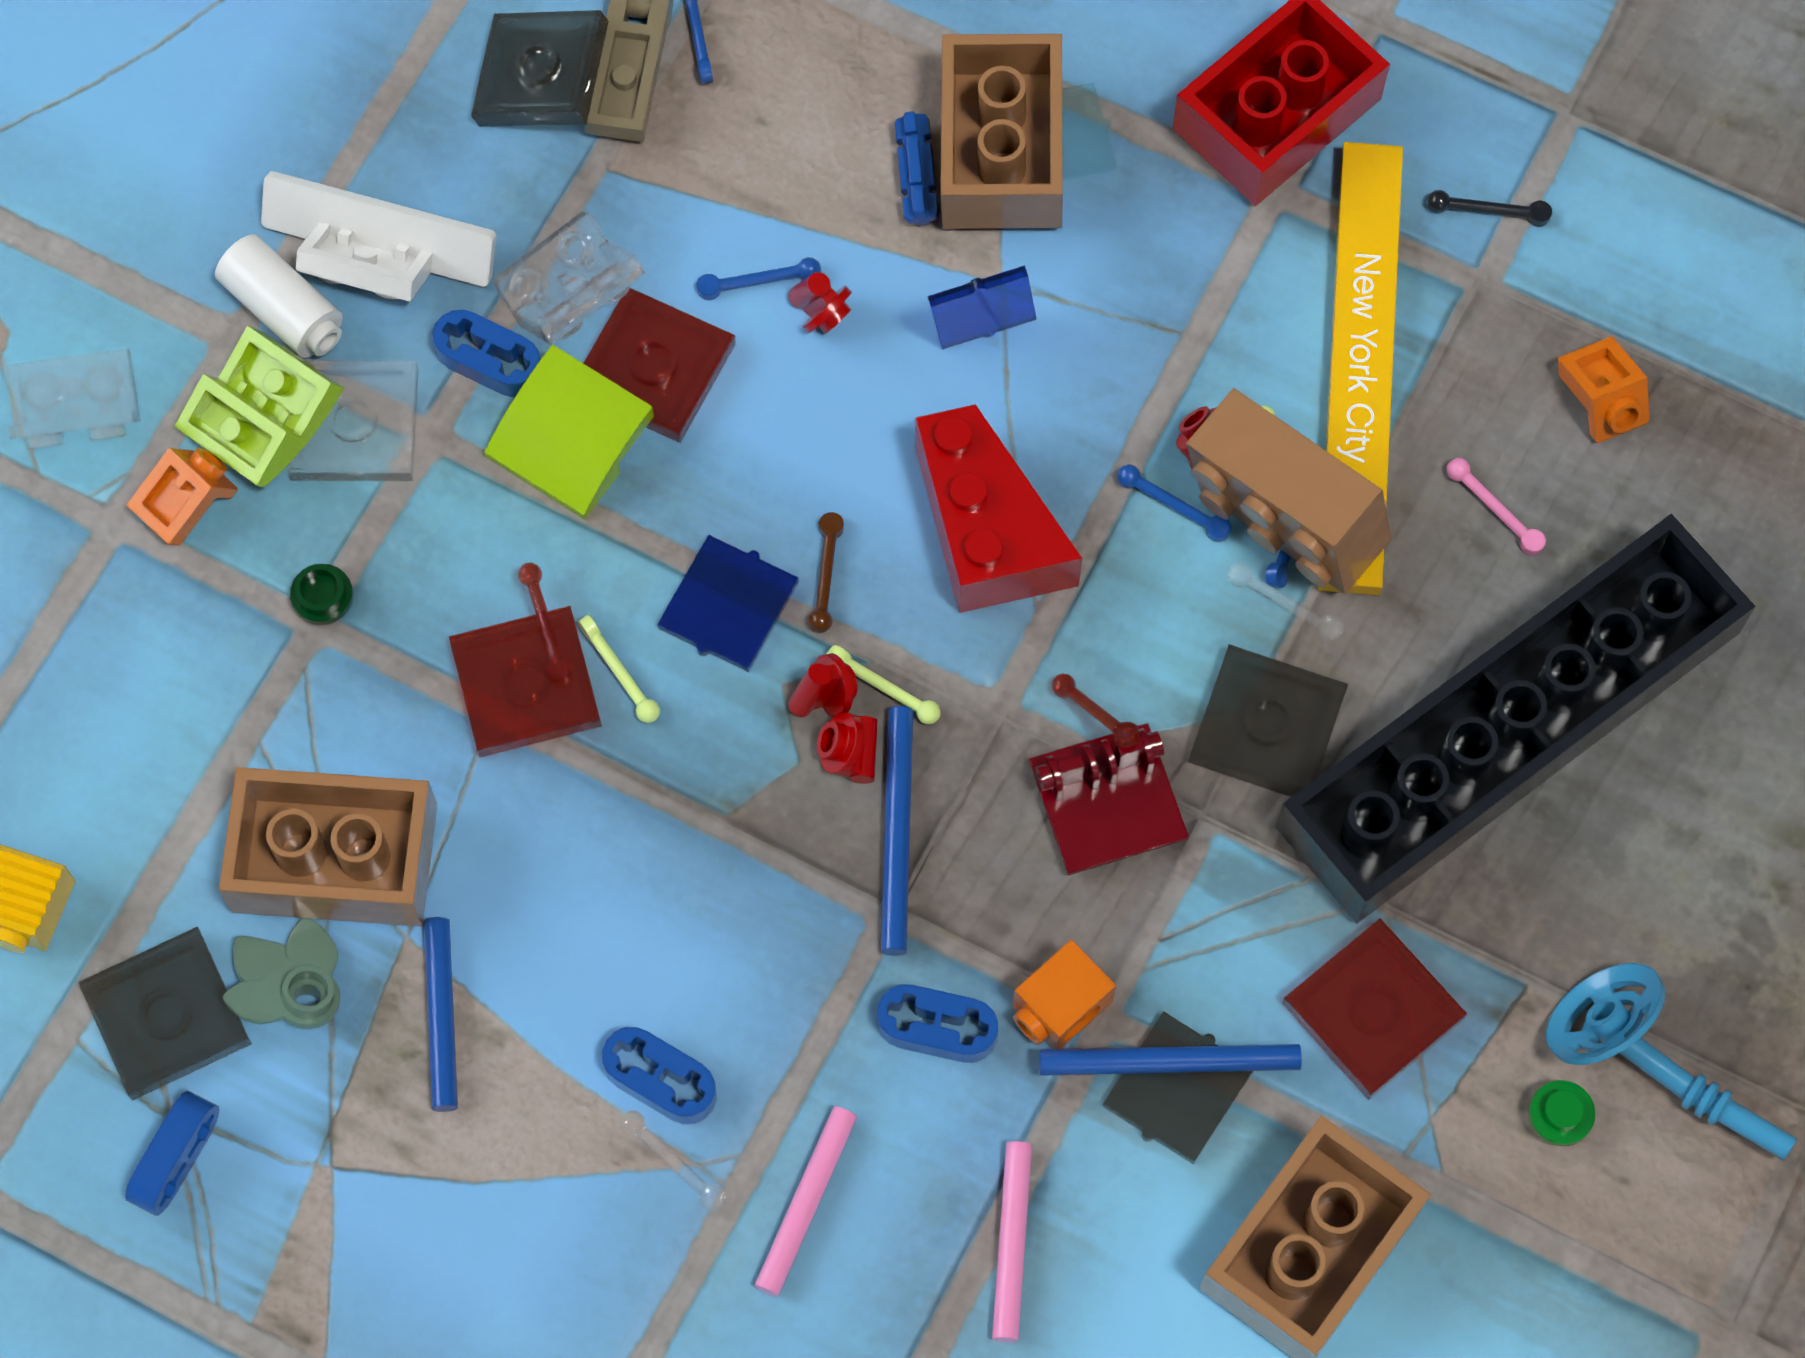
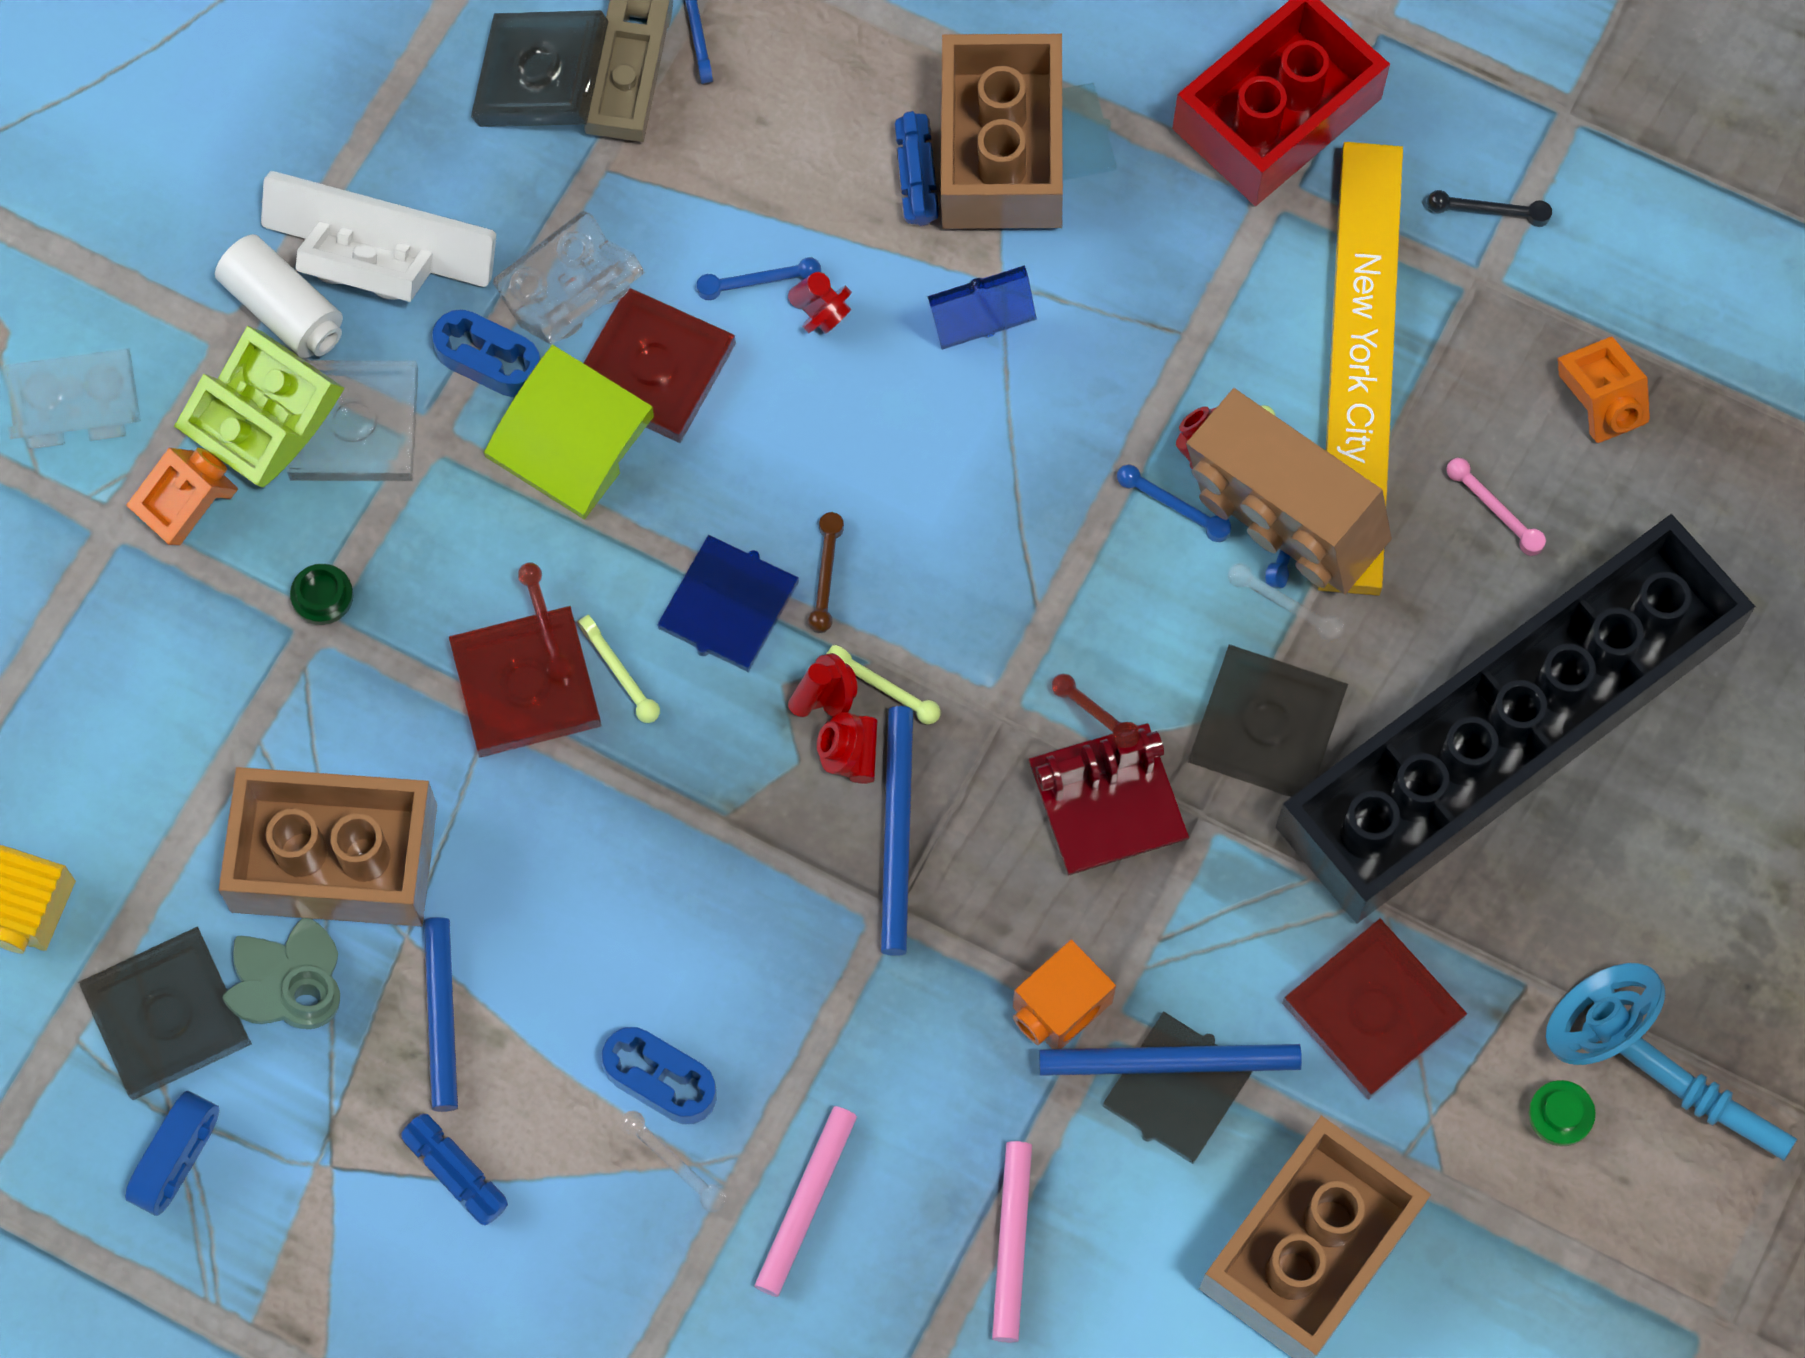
blue beam [877,984,998,1063] -> none
red wedge [915,404,1083,613] -> none
none -> blue axle [401,1113,508,1226]

